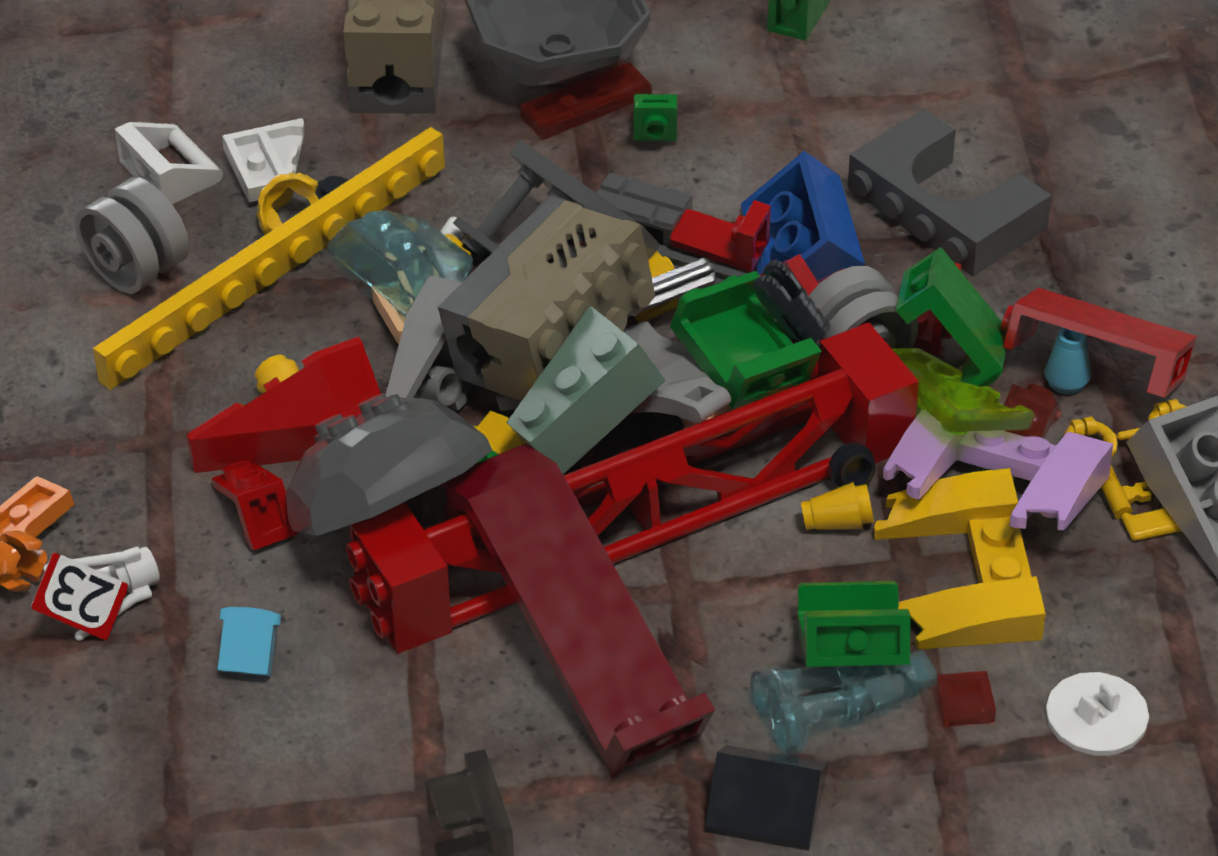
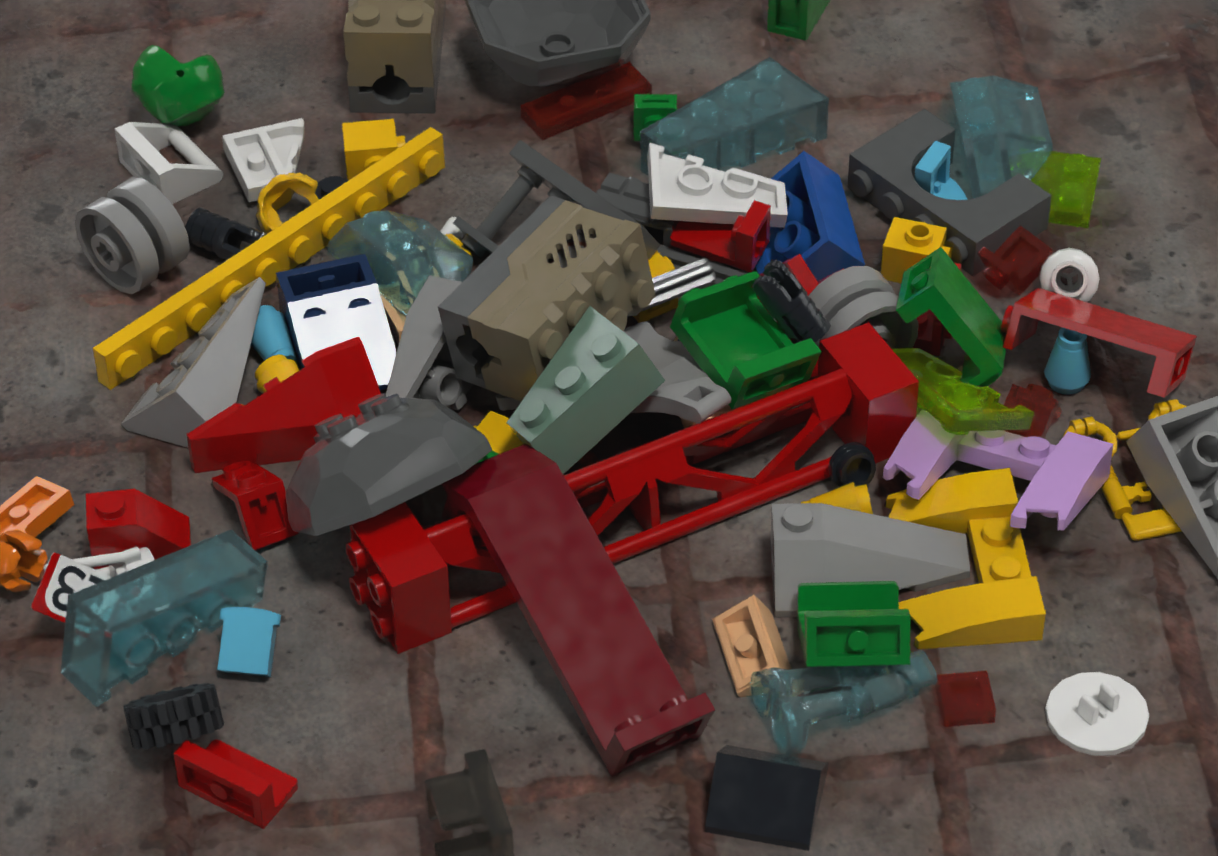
none -> clear light blue wedge [61,529,268,707]
none -> red slope [86,489,192,569]
none -> light grey wedge [121,277,266,448]
none -> black tyre [123,683,225,749]
none -> green piece [131,45,225,127]
none -> red panel [174,739,298,829]
none -> black hinge [185,207,266,260]
none -> medium azure cone [251,305,298,364]
none -> slope [276,254,397,390]
none -> yellow brick [342,119,406,180]
none -> clear light blue wedge [641,57,829,176]
none -> white wing [647,143,788,228]
none -> light nougat slope [712,595,797,697]
none -> light grey wedge [770,503,970,618]
none -> yellow brick [881,217,952,283]
none -> medium azure tile [915,140,967,200]
none -> clear light blue wedge [947,75,1053,199]
none -> clear red bracket [977,225,1054,296]
none -> clear neon green wing [1015,146,1101,228]
none -> white head [1039,248,1100,302]

